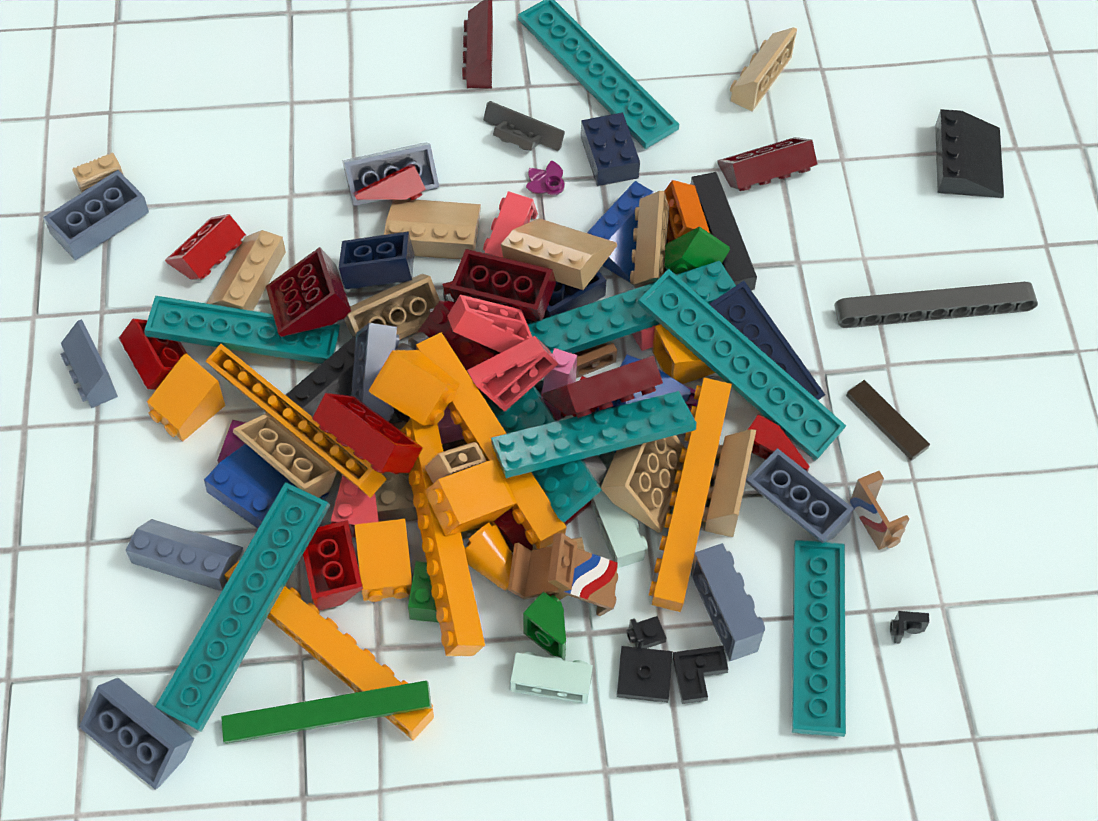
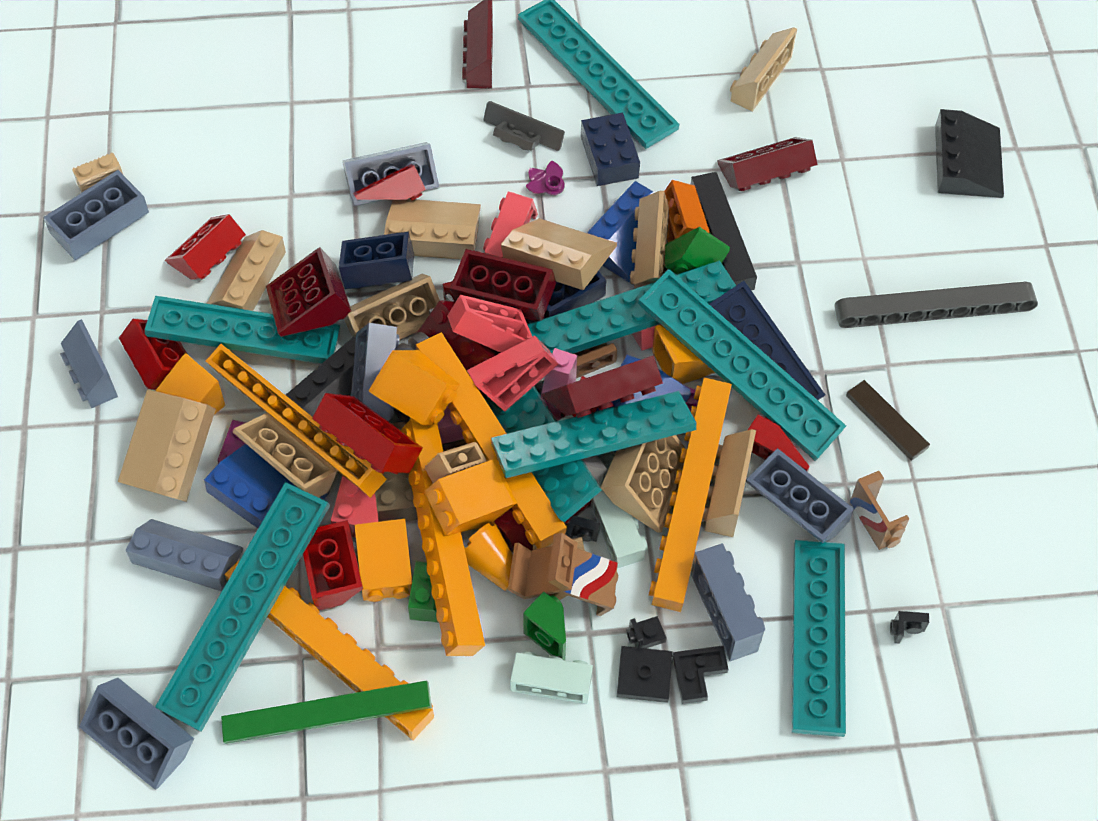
none -> tan slope [118,389,216,502]
none -> black bracket [565,515,600,542]

